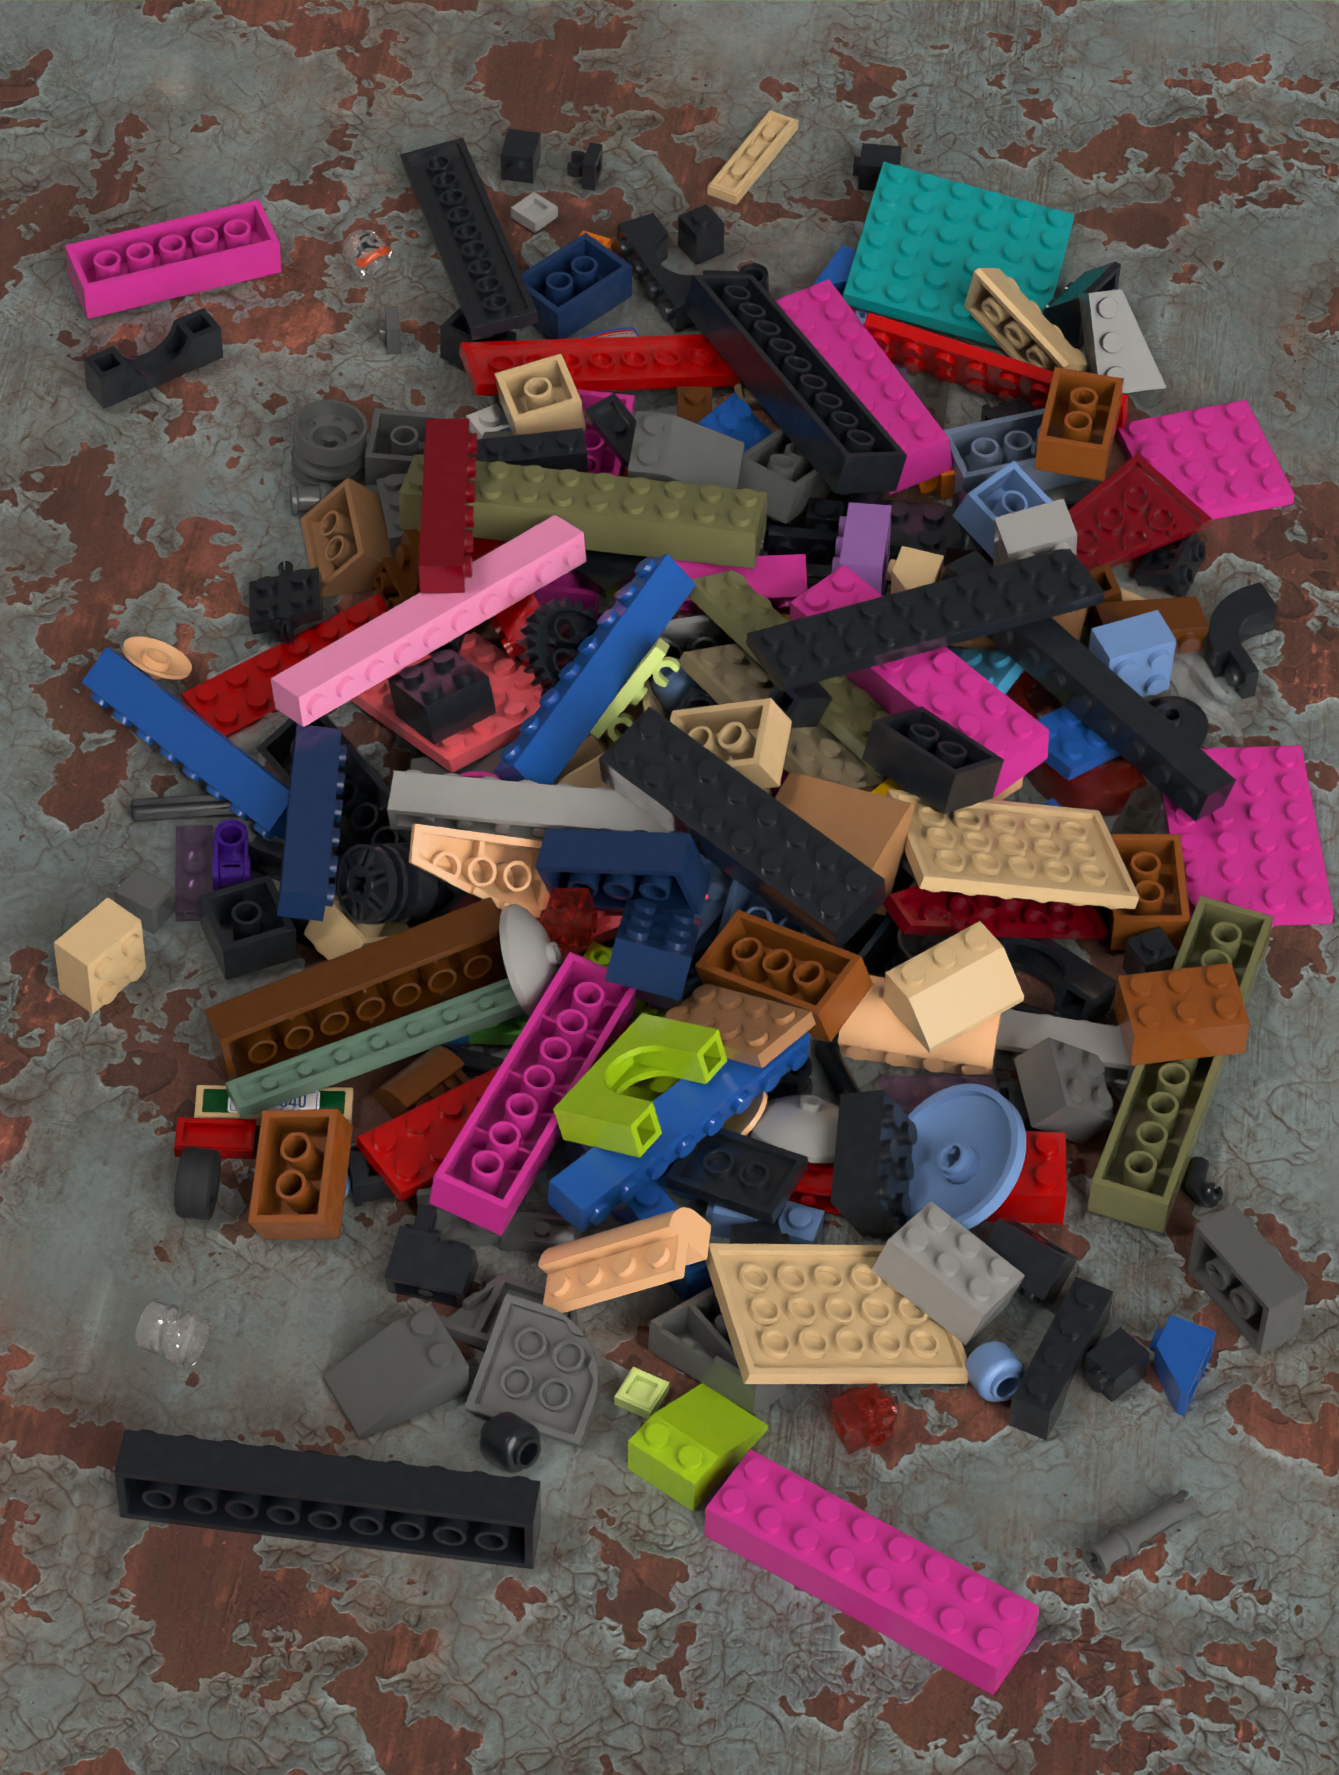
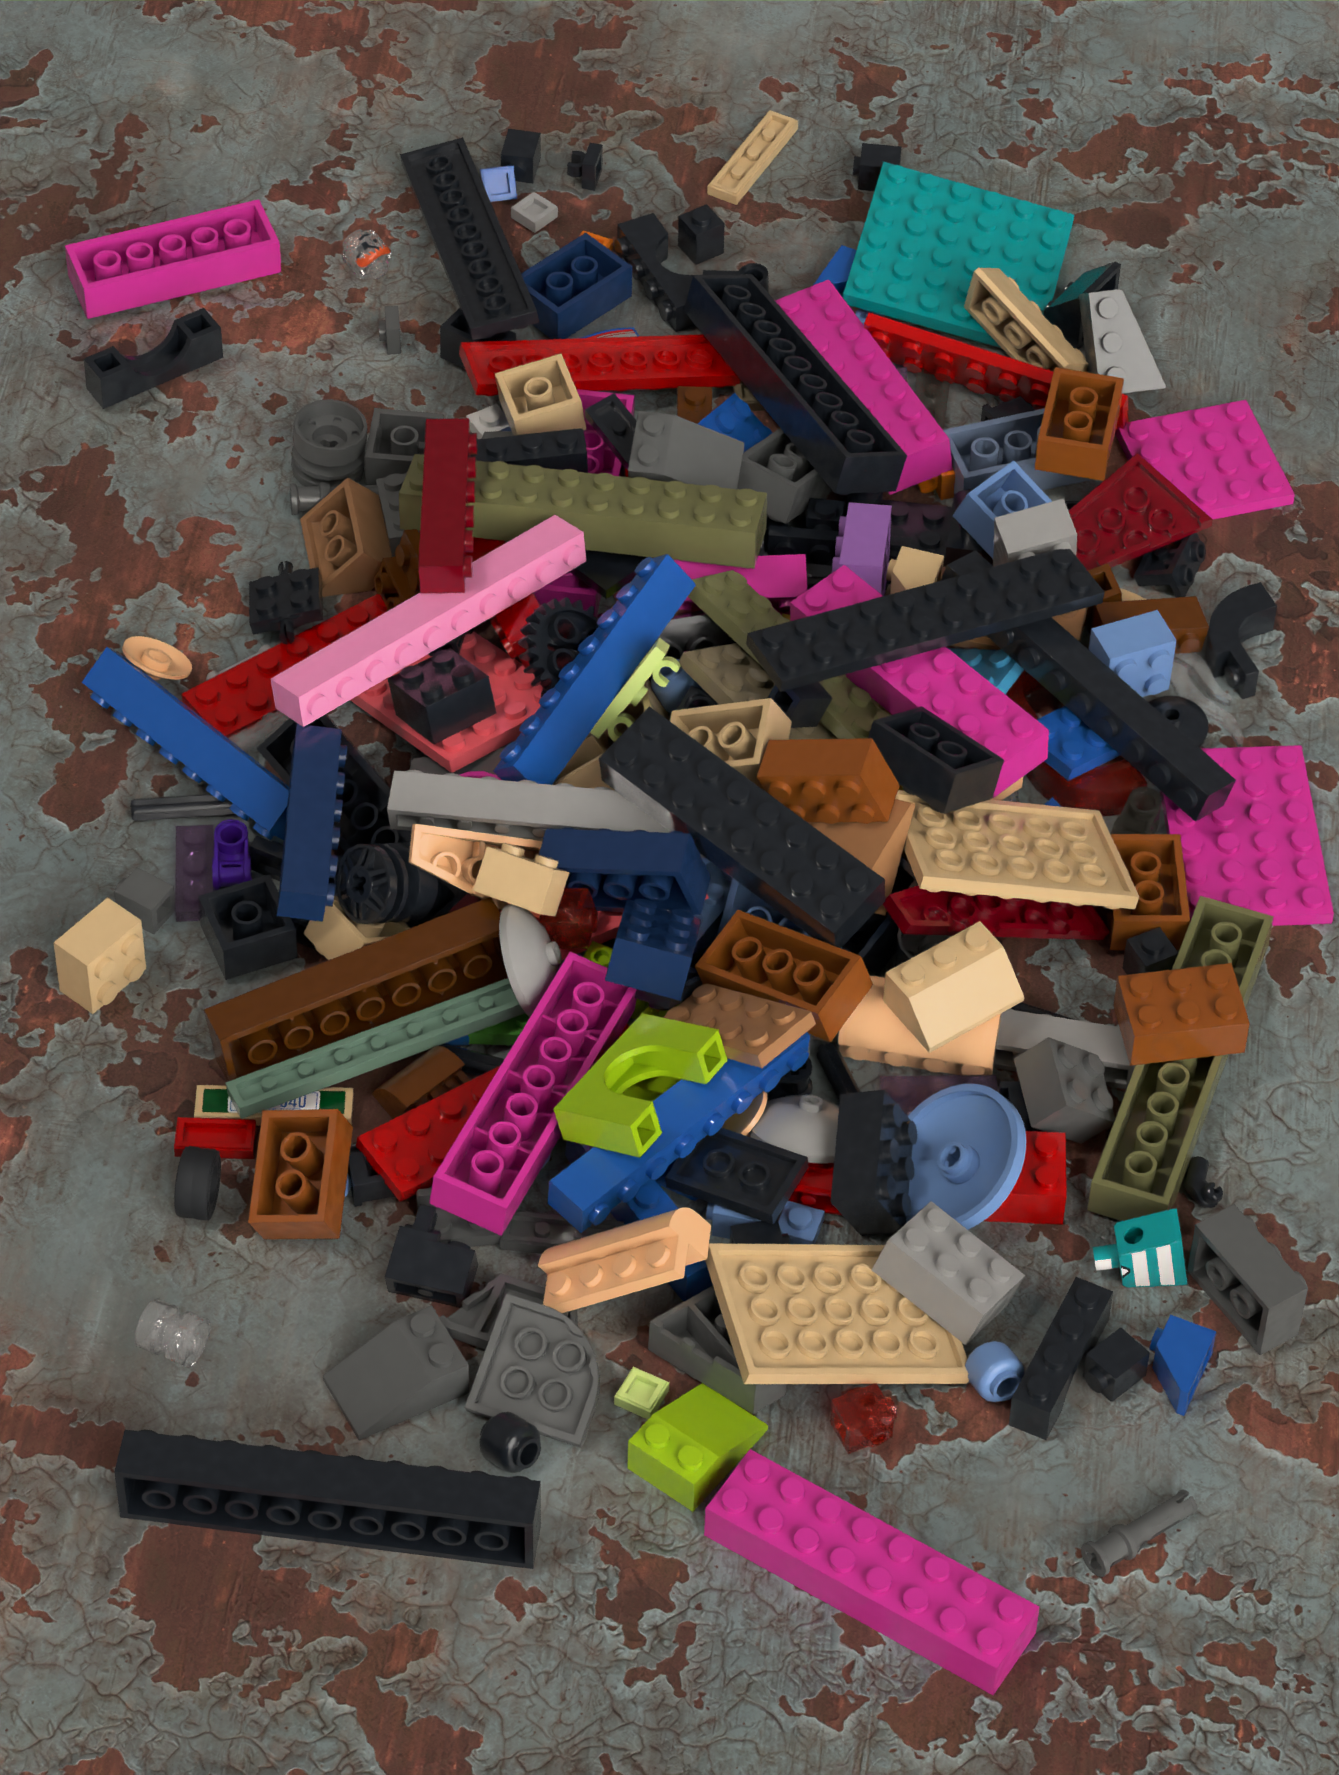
black brick [986,1218,1078,1303] -> none
black arch [995,937,1117,1023] -> none
none -> tan brick [473,843,569,916]
none -> tile [479,165,517,202]
none -> dark orange brick [756,738,900,824]
none -> teal torso [1093,1208,1187,1288]

